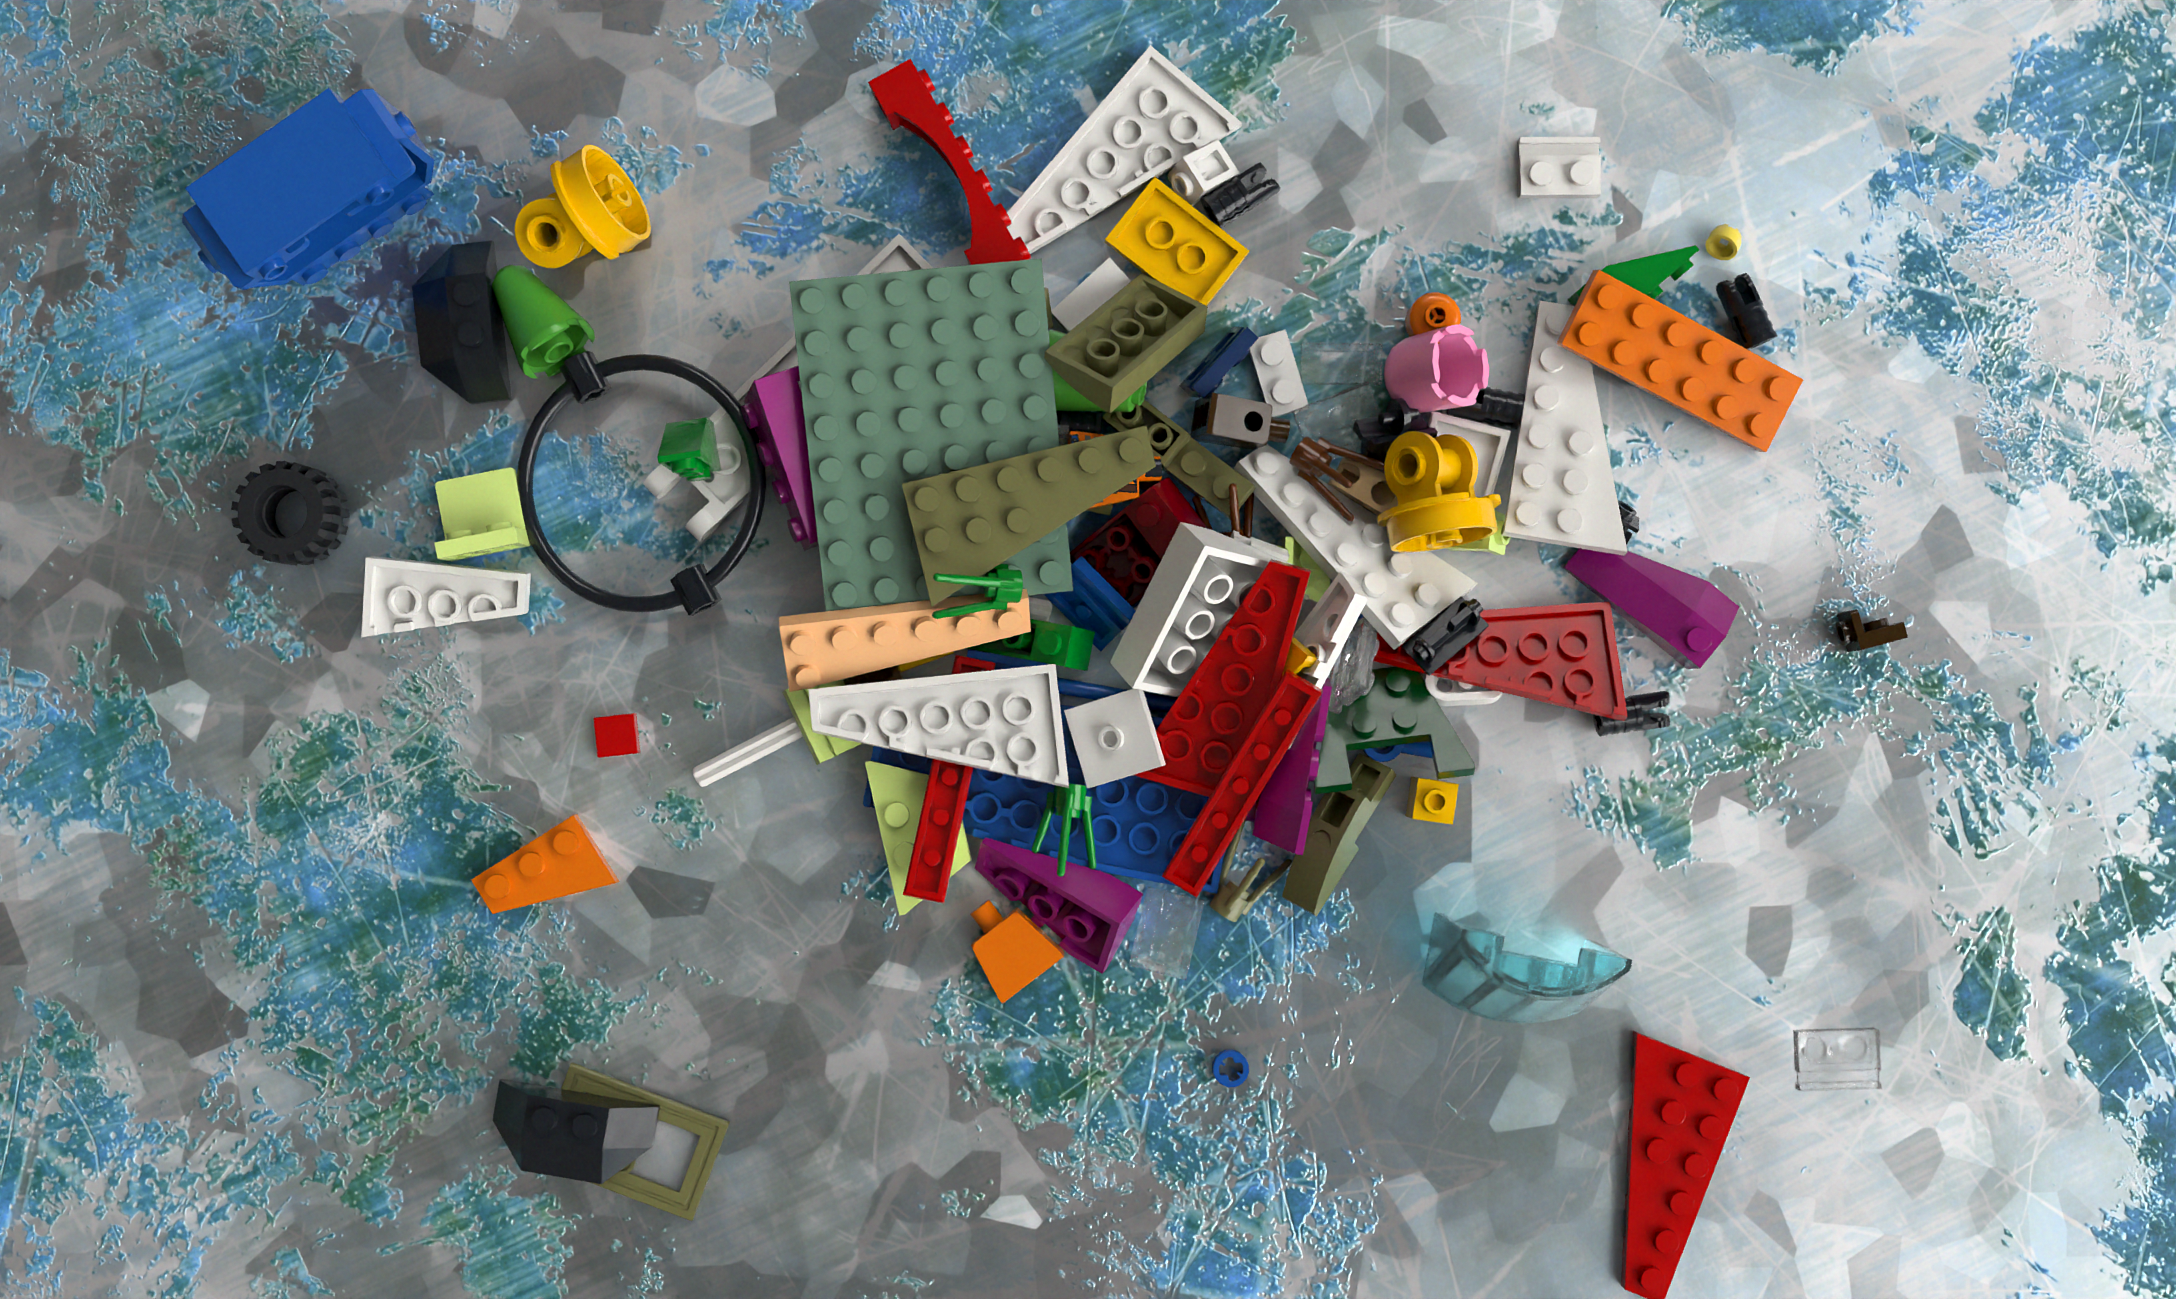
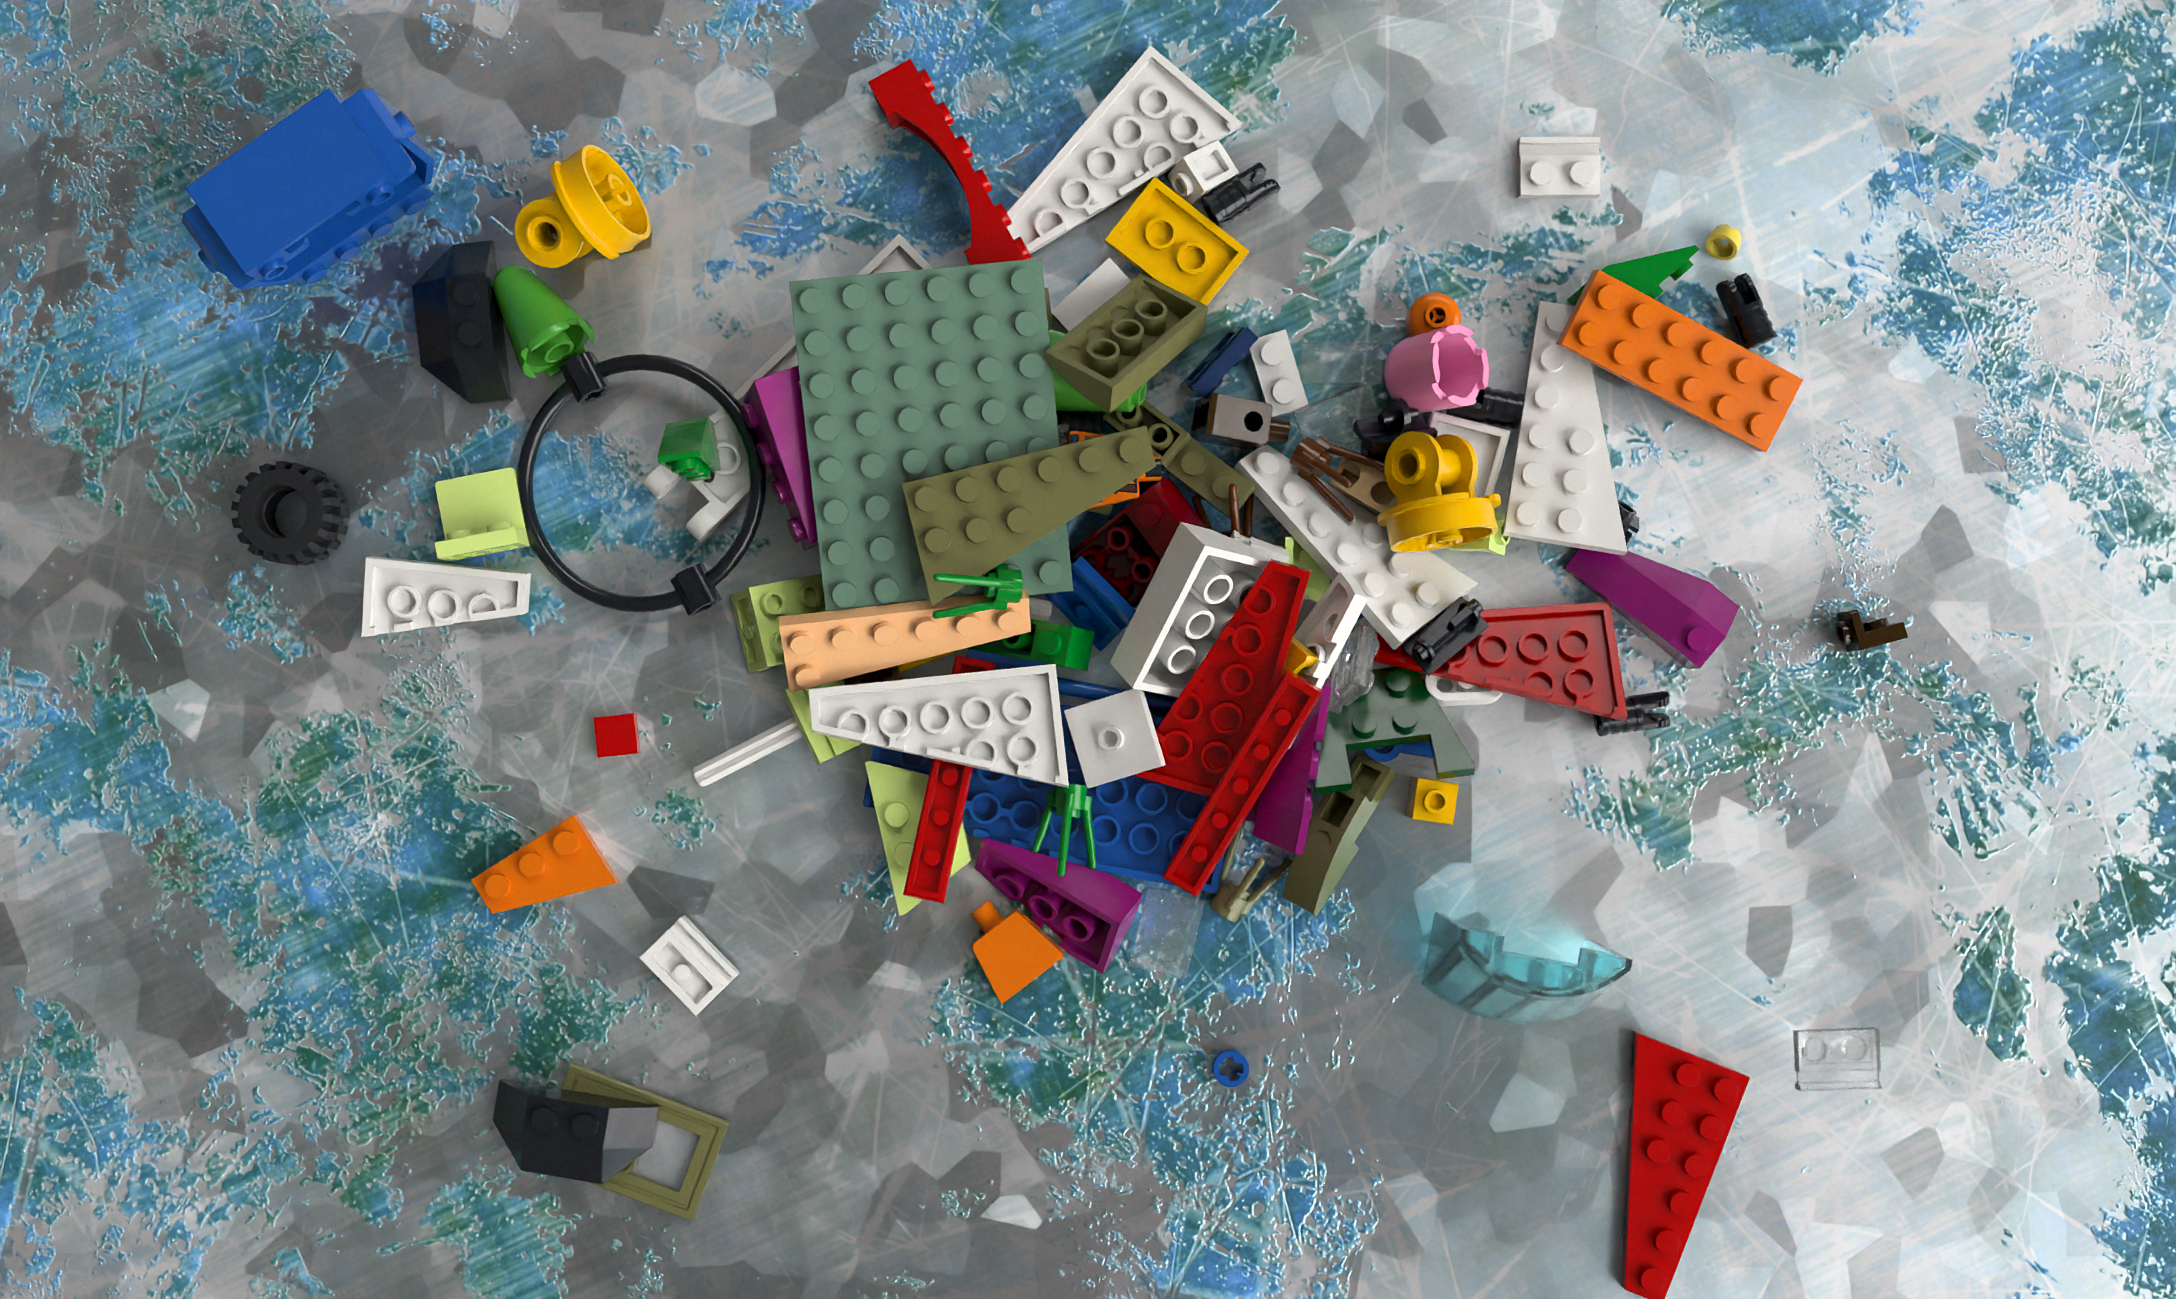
none -> white plate [640,915,740,1016]
none -> yellowish green bracket [730,574,826,673]

